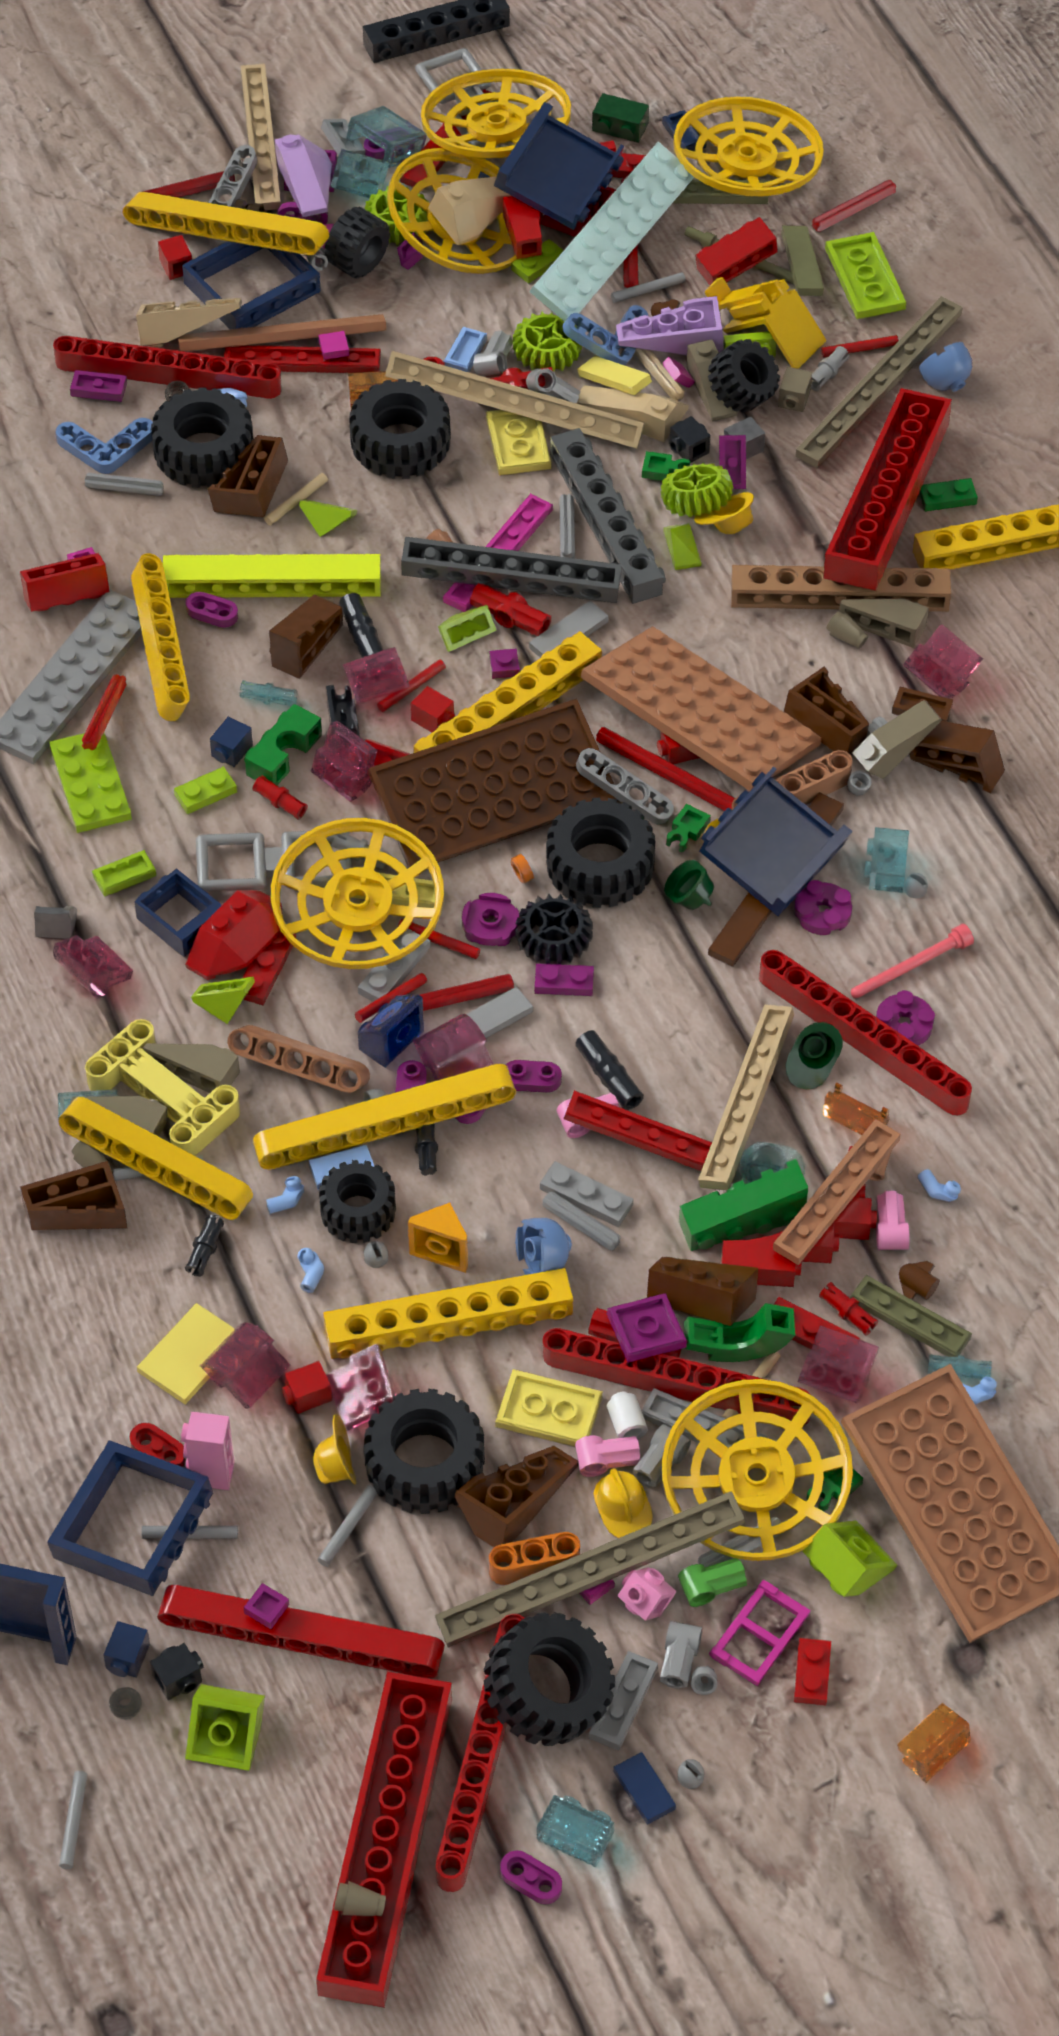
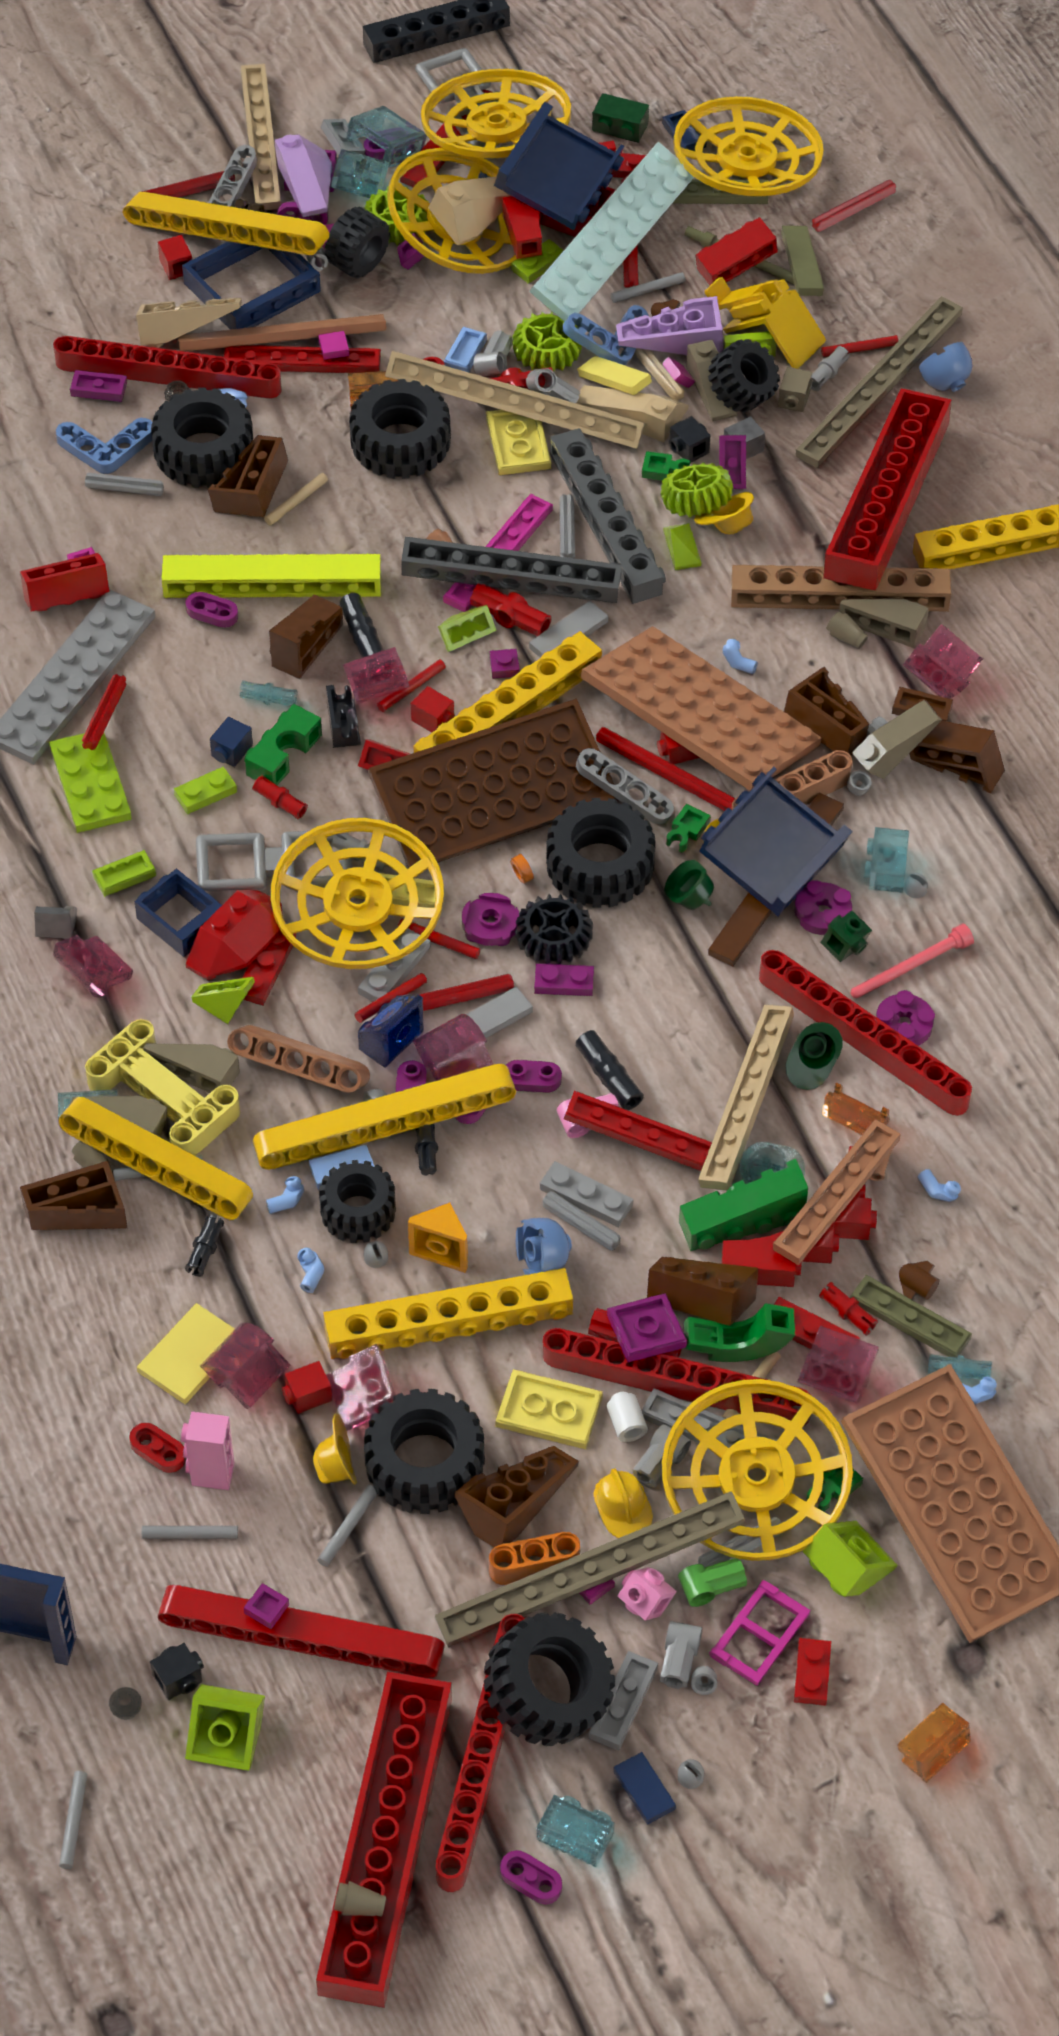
dark blue window [47,1440,213,1596] -> none
dark blue brick [103,1621,150,1678] -> none
yellow beam [131,553,190,721] -> none
lime slope [299,500,357,537] -> none
clear pink brick [311,720,378,802] -> none
bright pink piece [575,1435,641,1477] -> none
lime plate [825,232,906,319] -> none
bright pink piece [876,1191,909,1250] -> none
green plate [919,478,978,512] -> none
none -> light blue arm [723,639,758,674]
none -> dark green brick [820,911,872,962]

